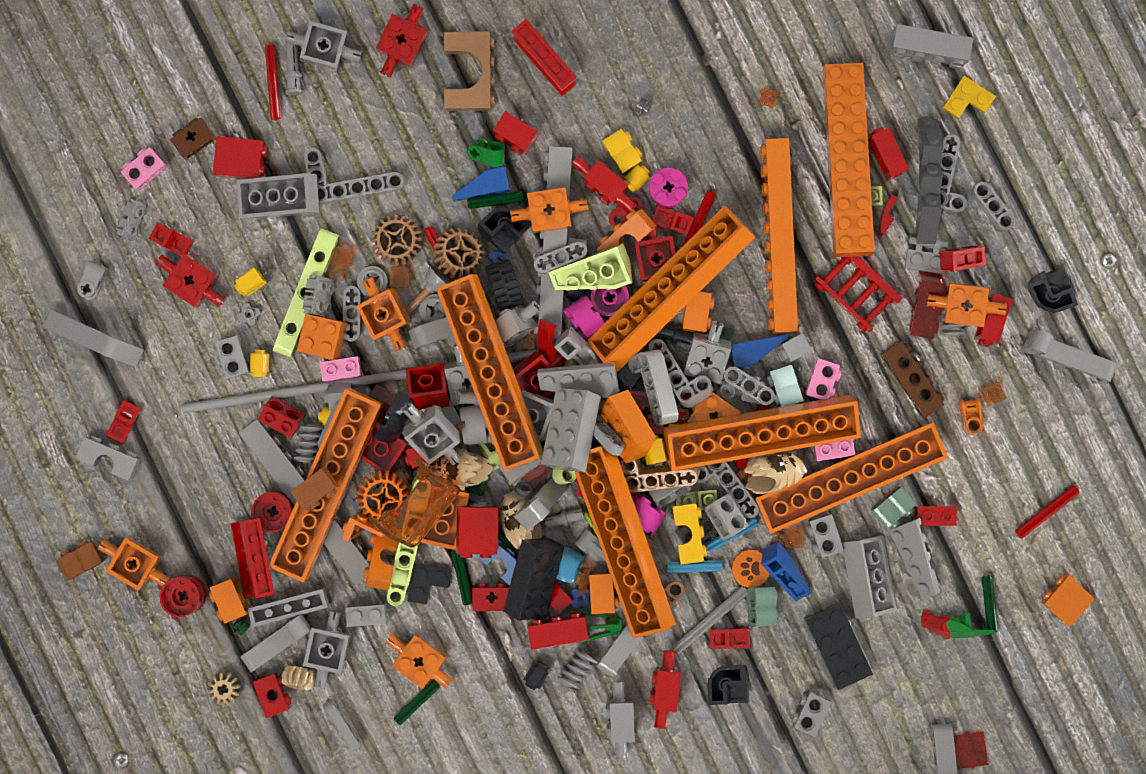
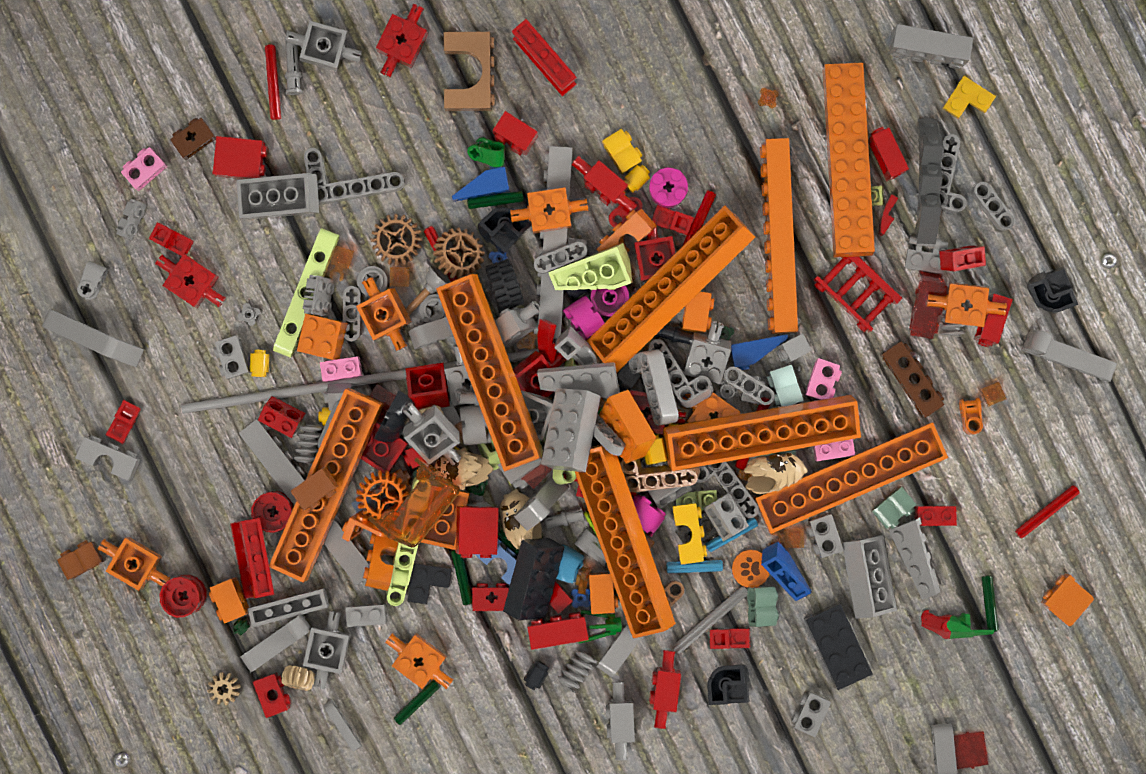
yellow brick [234,266,267,297] -> none
dark grey plate [514,482,533,500] -> none
dark grey plate [634,98,651,117] -> none

